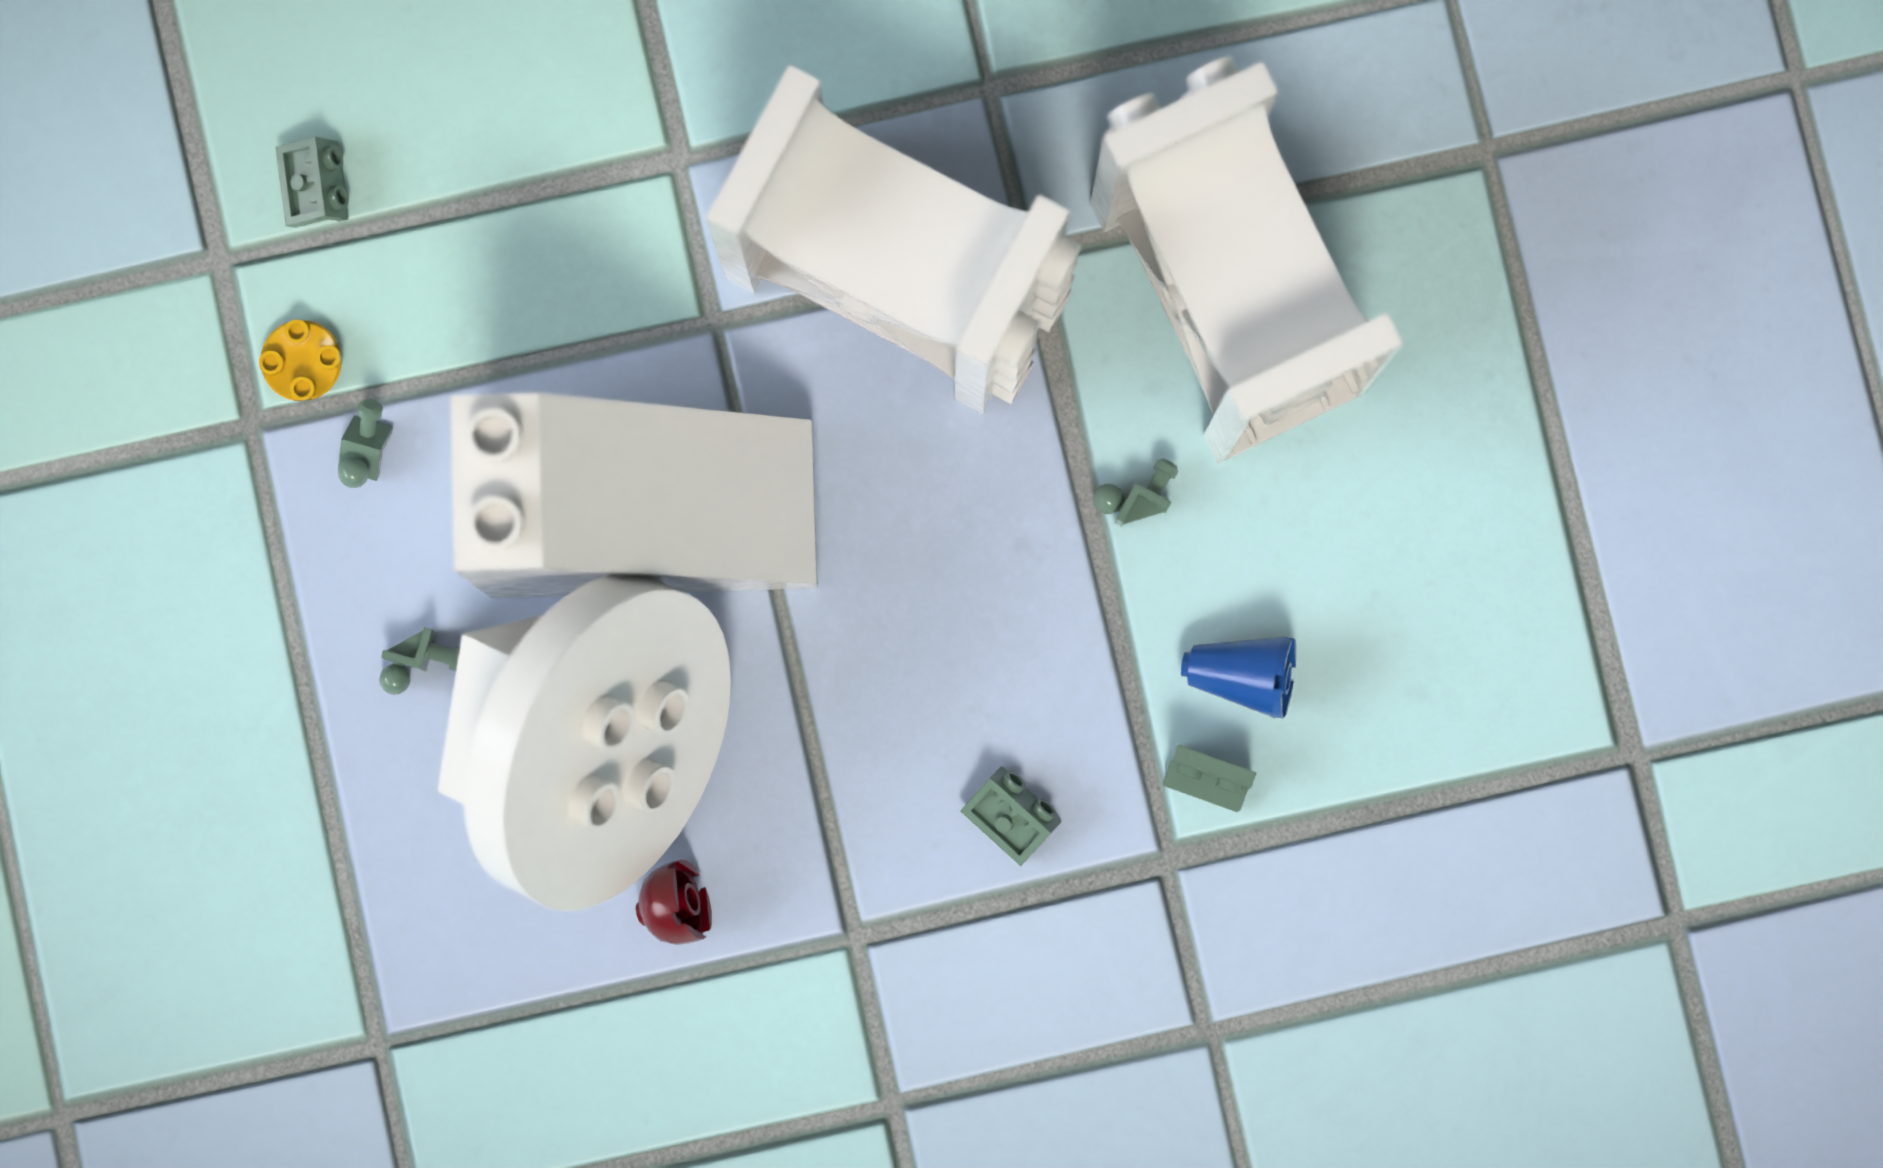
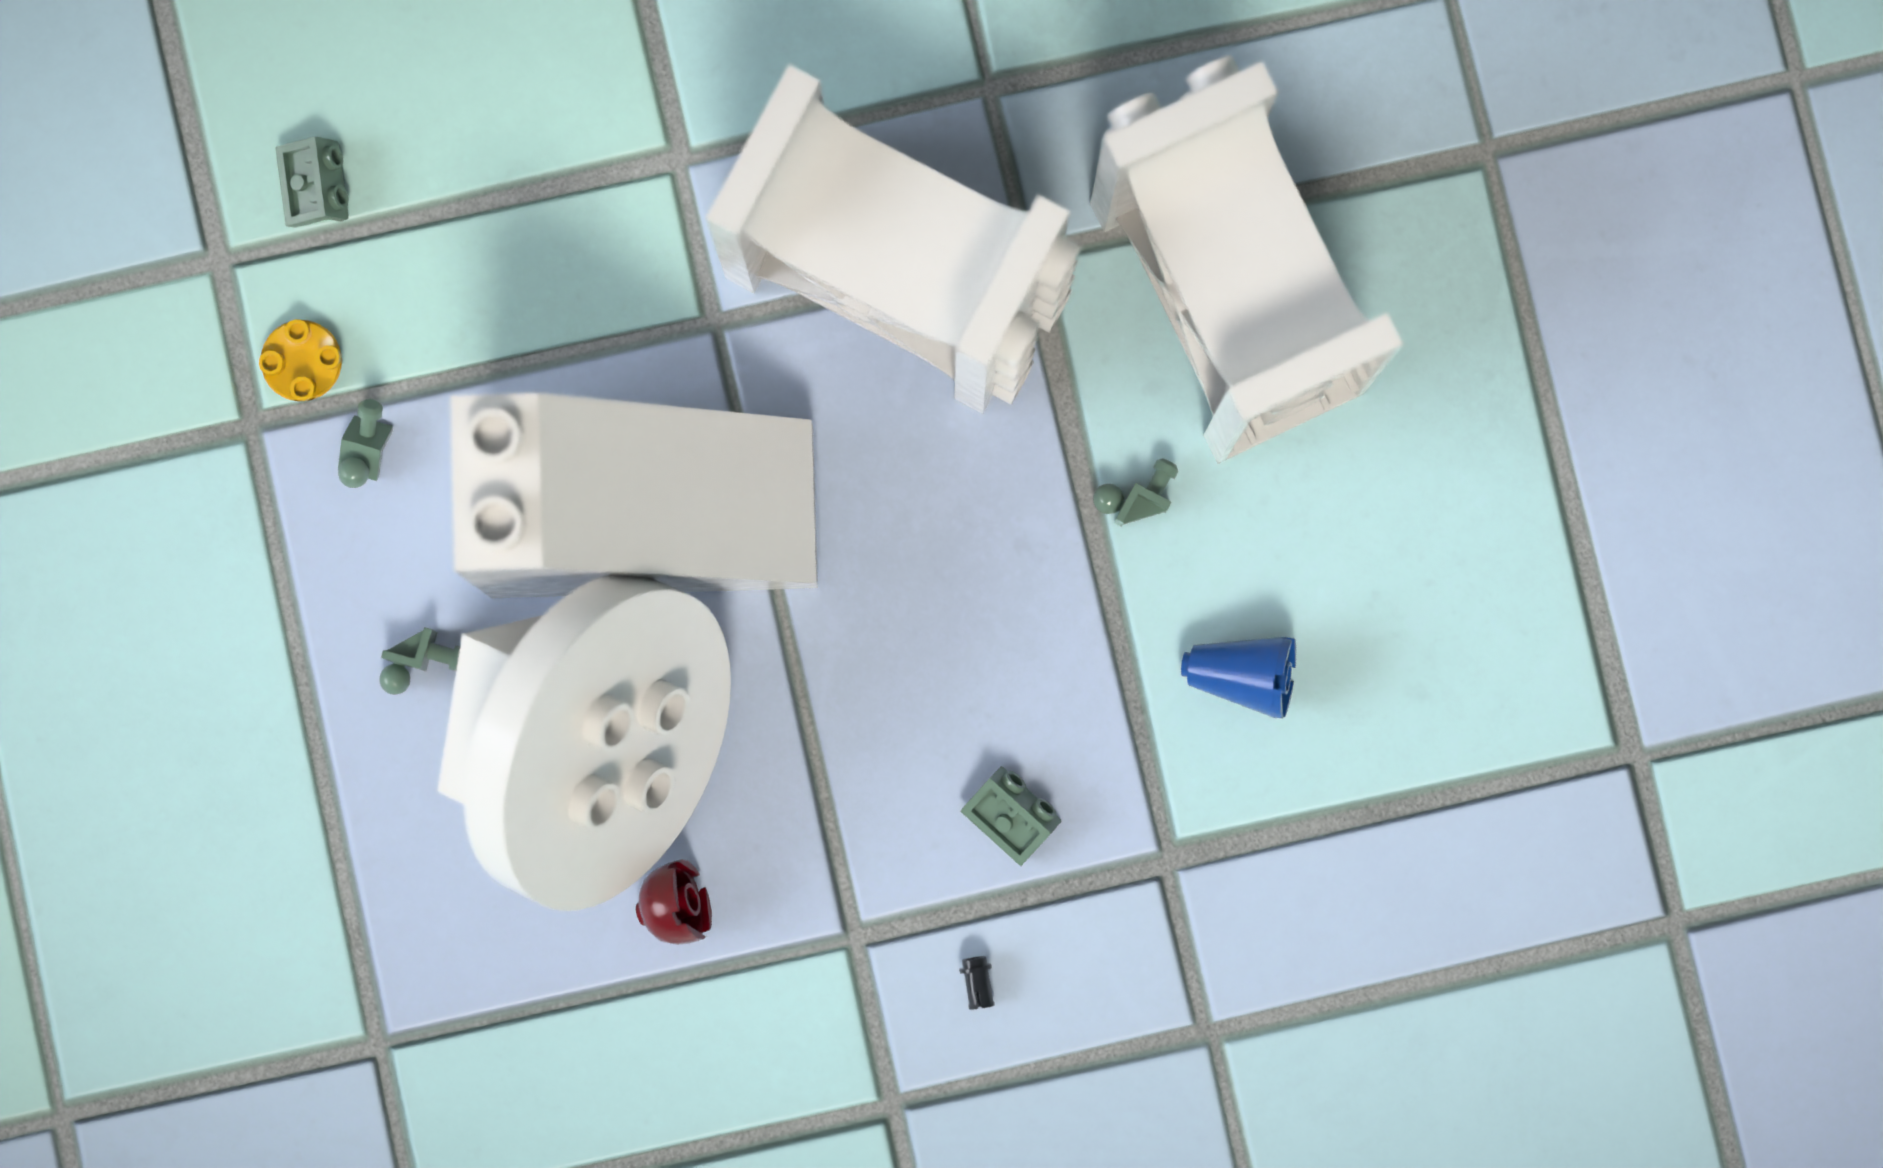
sand green bracket [1163,745,1257,812] -> none
none -> black pin [959,956,995,1010]

